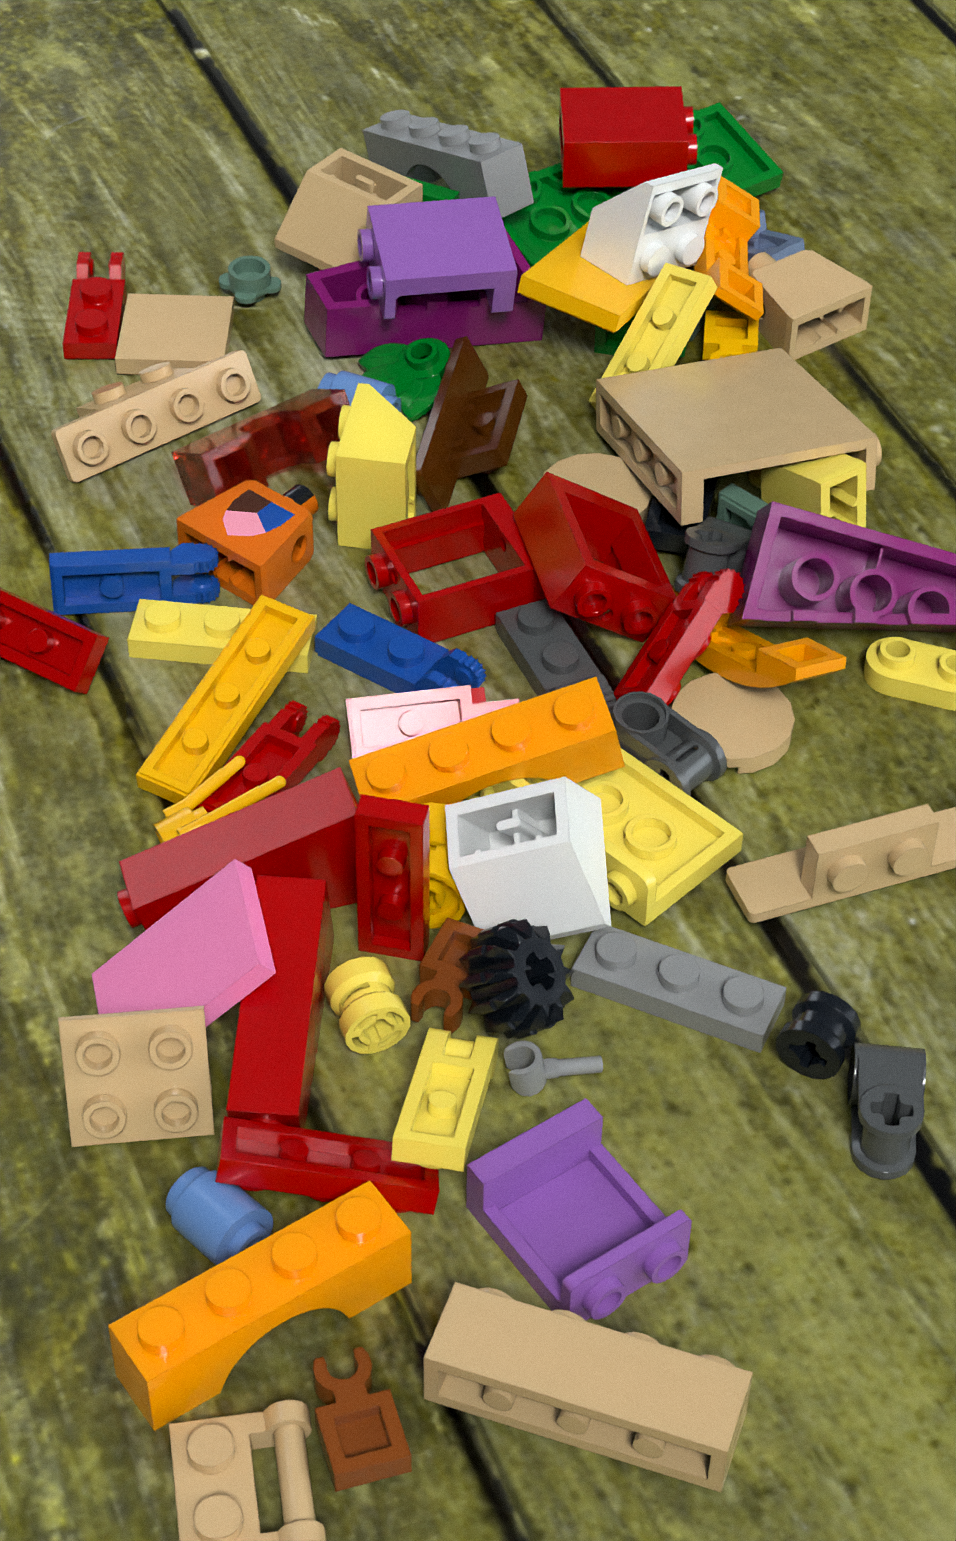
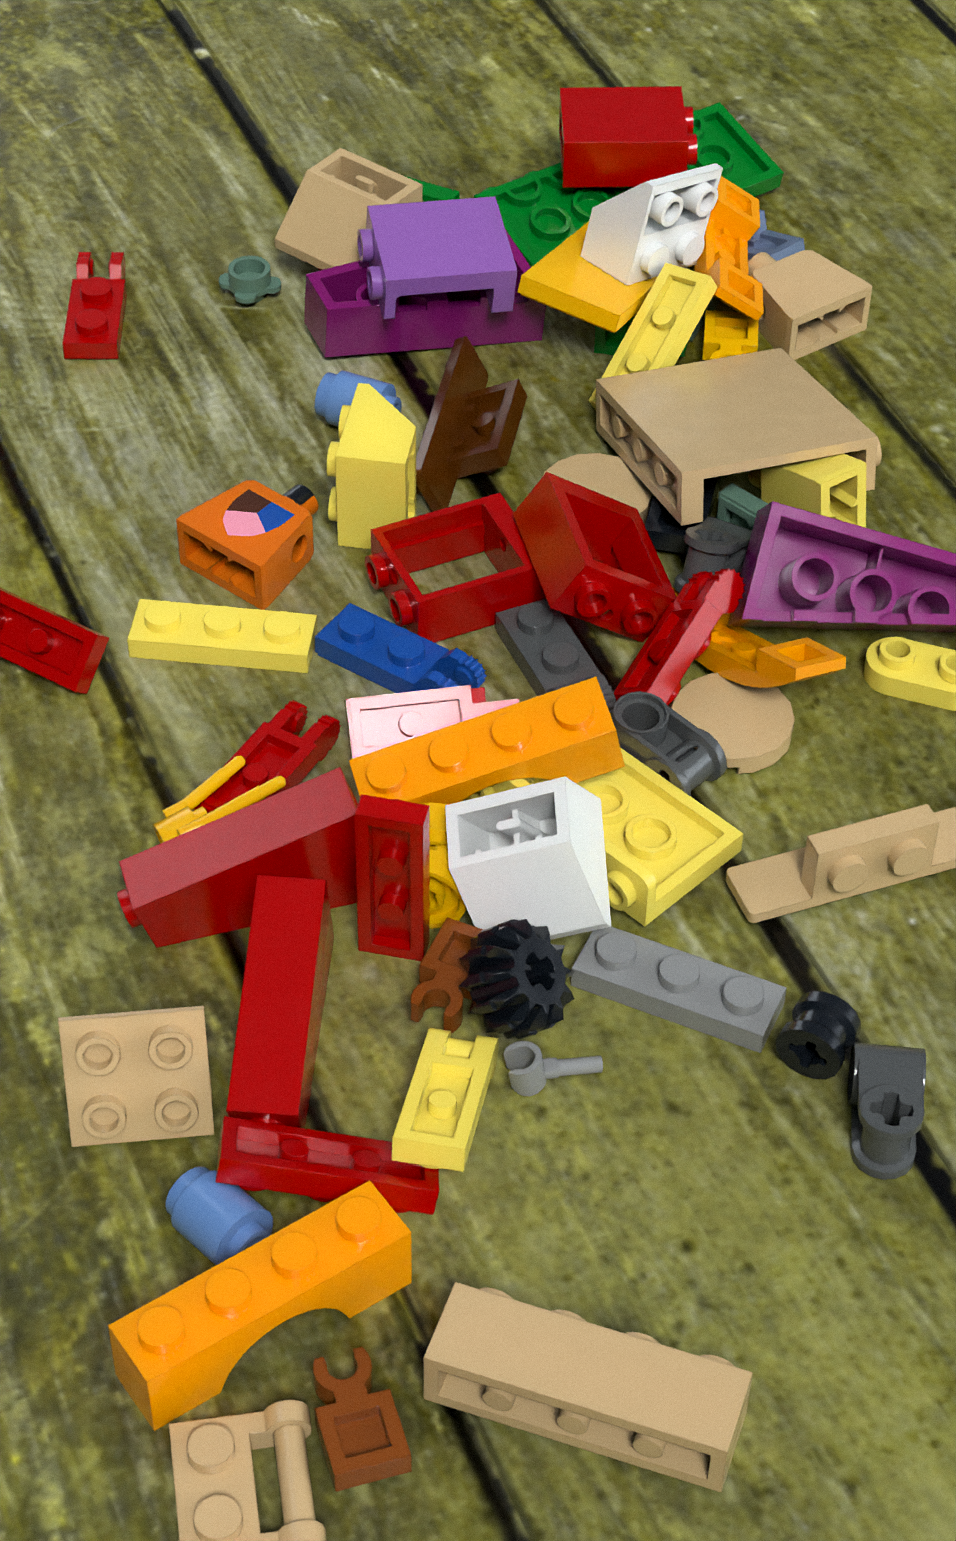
blue hinge [49,542,220,615] -> none
tan bracket [51,350,261,482] -> none
bright pink tile [92,859,276,1027] -> none
tan tile [115,293,235,375] -> none
yellow tile [136,595,316,811] -> none
clear red arch [171,389,350,506] -> none
light yellow wheel [324,957,410,1054] -> none
green plate [358,338,451,422] -> none
light grey arch [363,110,534,218] -> none
medium lavender panel [466,1098,692,1321] -> none

